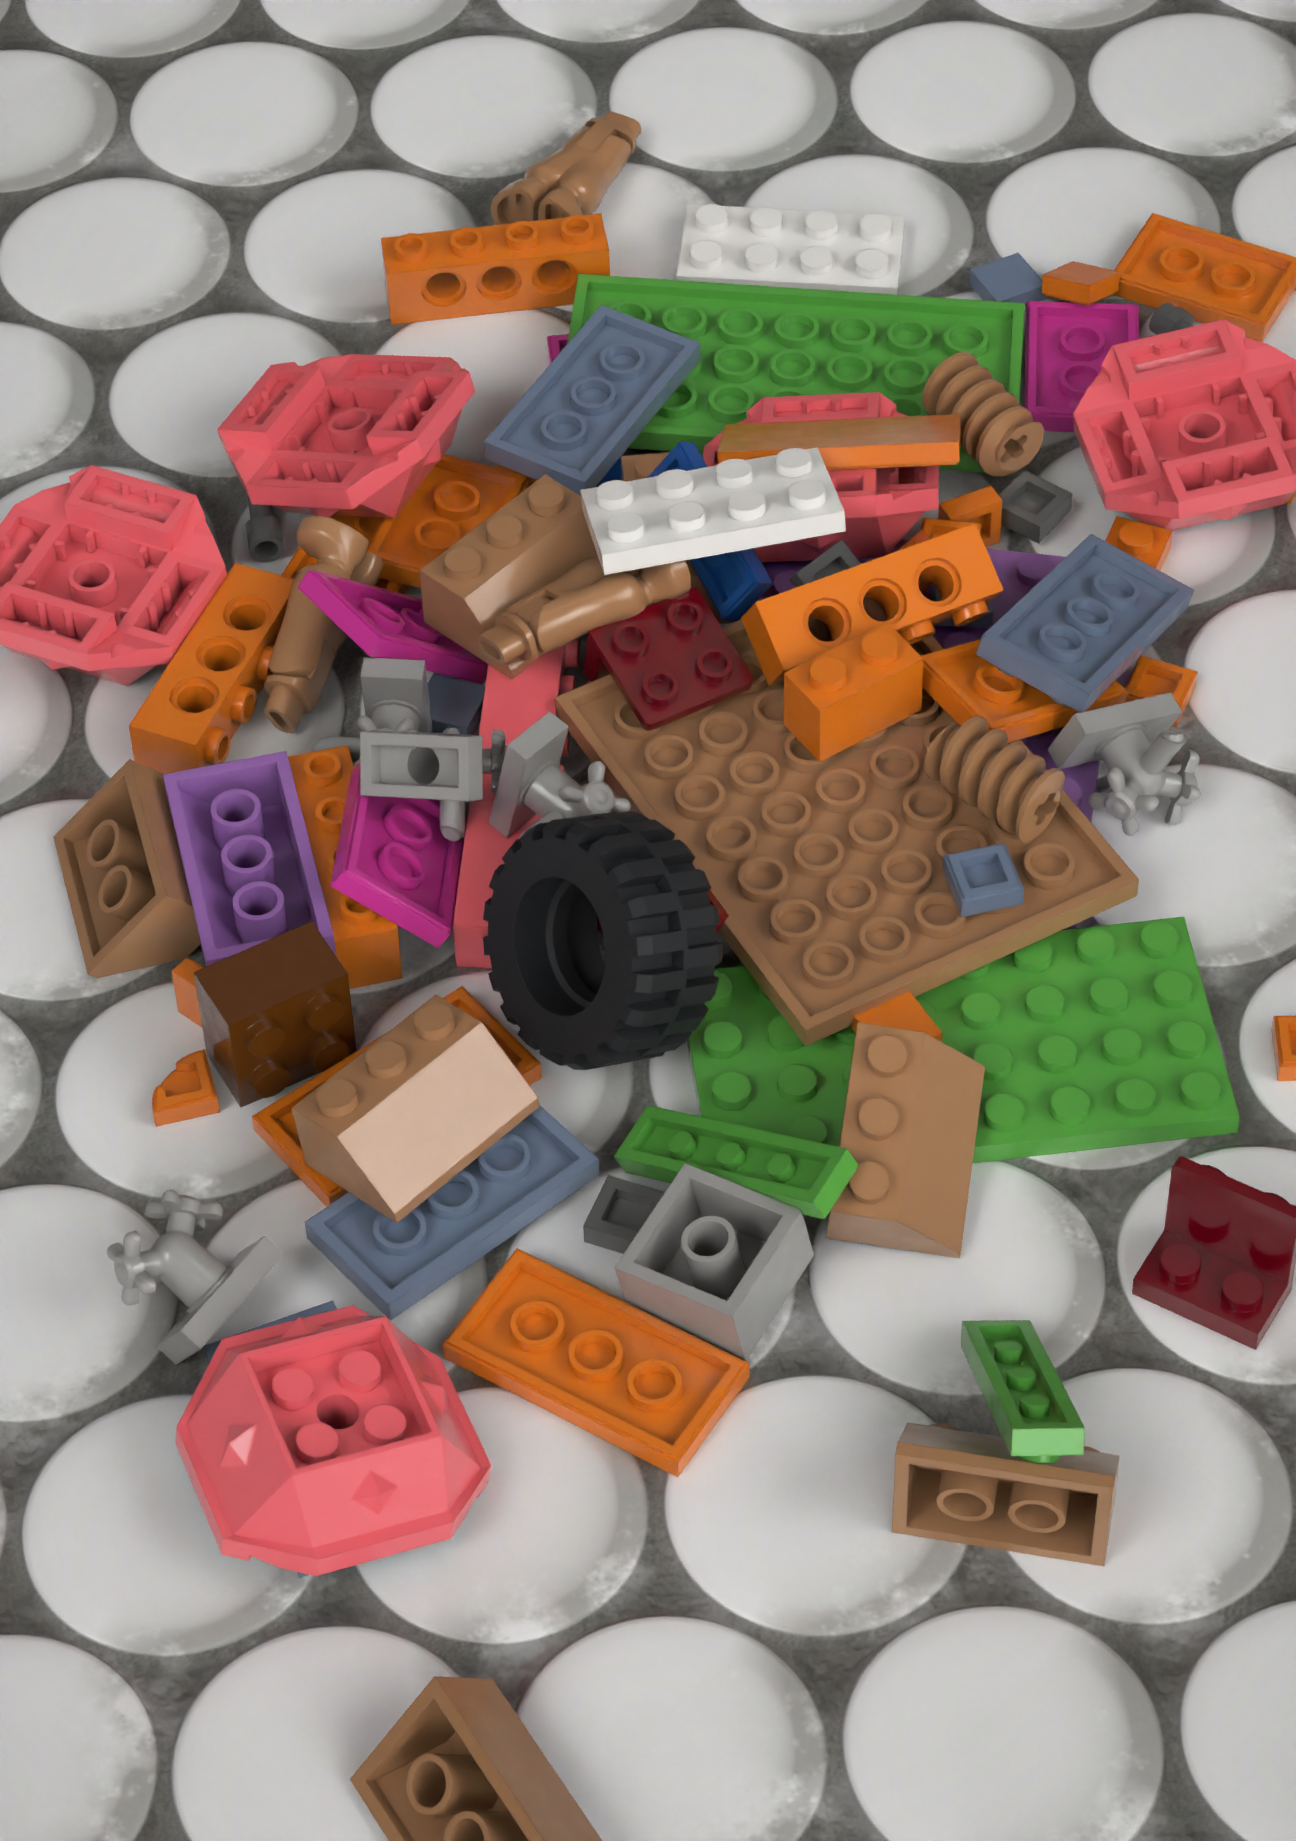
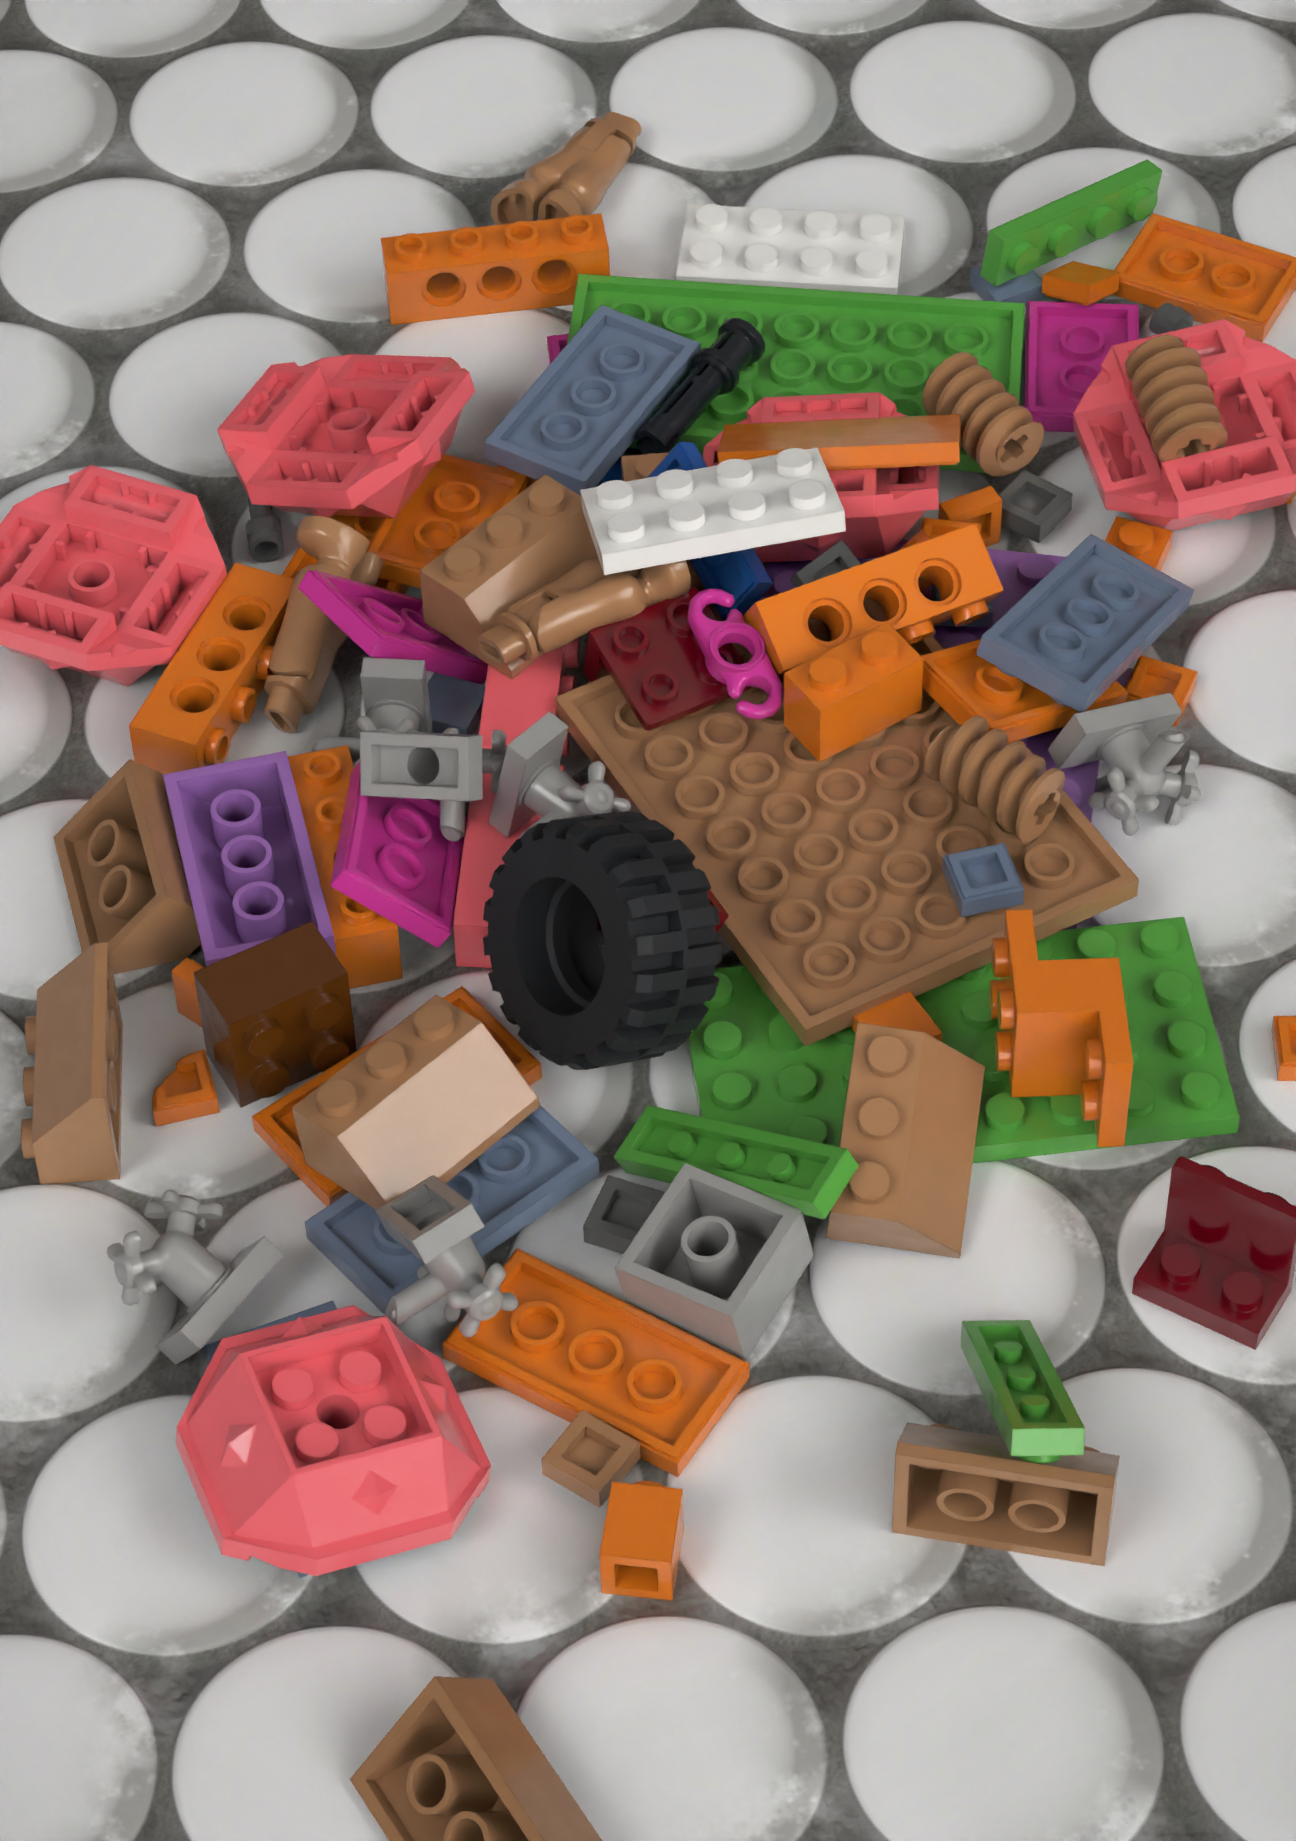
none -> medium nougat slope [21,942,123,1185]
none -> light grey piece [375,1174,518,1338]
none -> medium nougat plate [541,1410,641,1508]
none -> orange brick [599,1481,684,1601]
none -> black pin [635,318,765,454]
none -> dark pink piece [687,588,784,720]
none -> bright green plate [980,159,1163,287]
none -> orange bracket [989,909,1133,1147]
none -> medium nougat piece [1125,334,1228,462]

